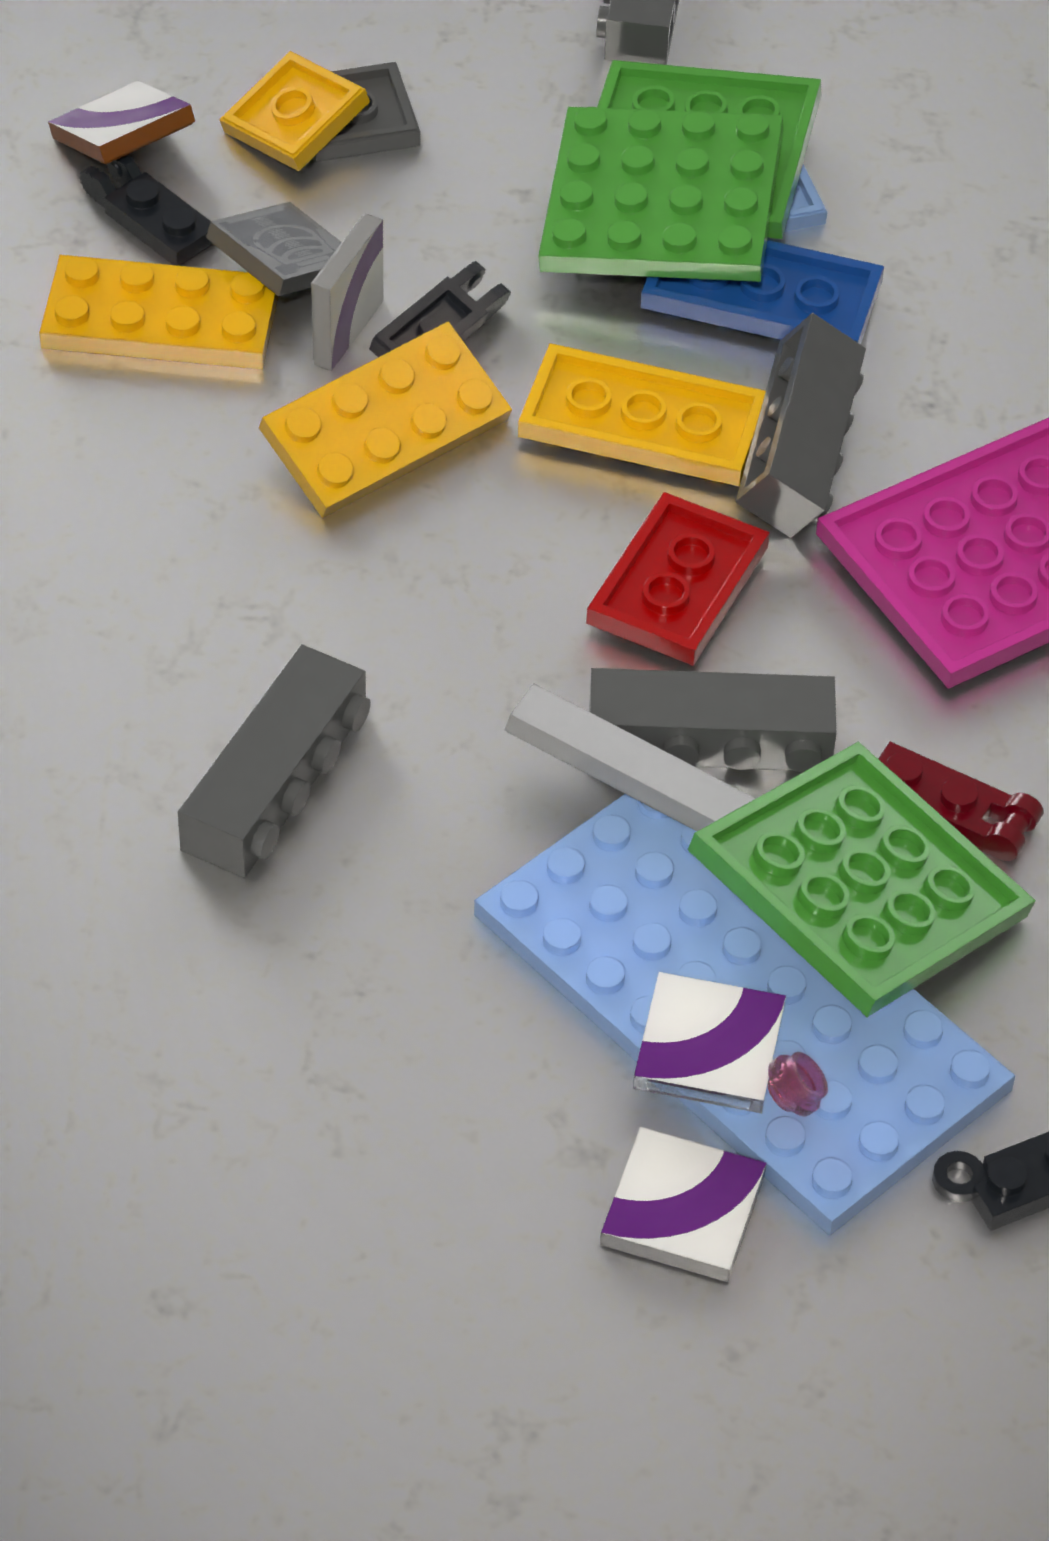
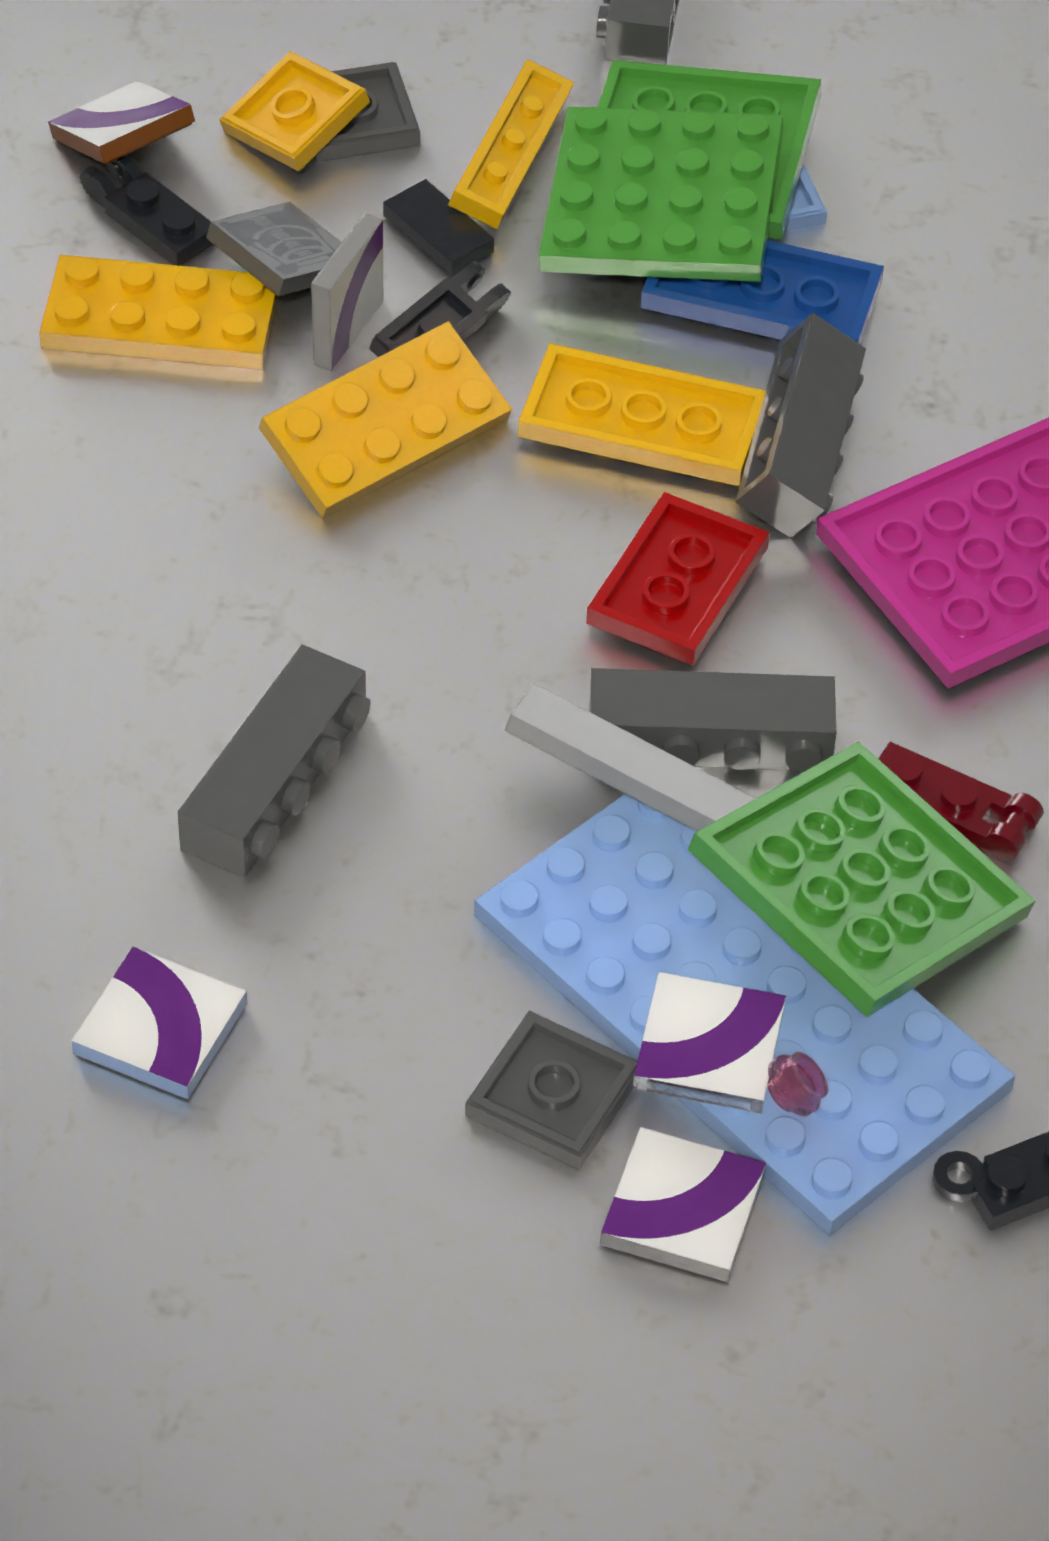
none -> tile [72,946,247,1100]
none -> black tile [383,179,494,276]
none -> yellow plate [448,59,575,229]
none -> dark grey tile [465,1010,641,1171]

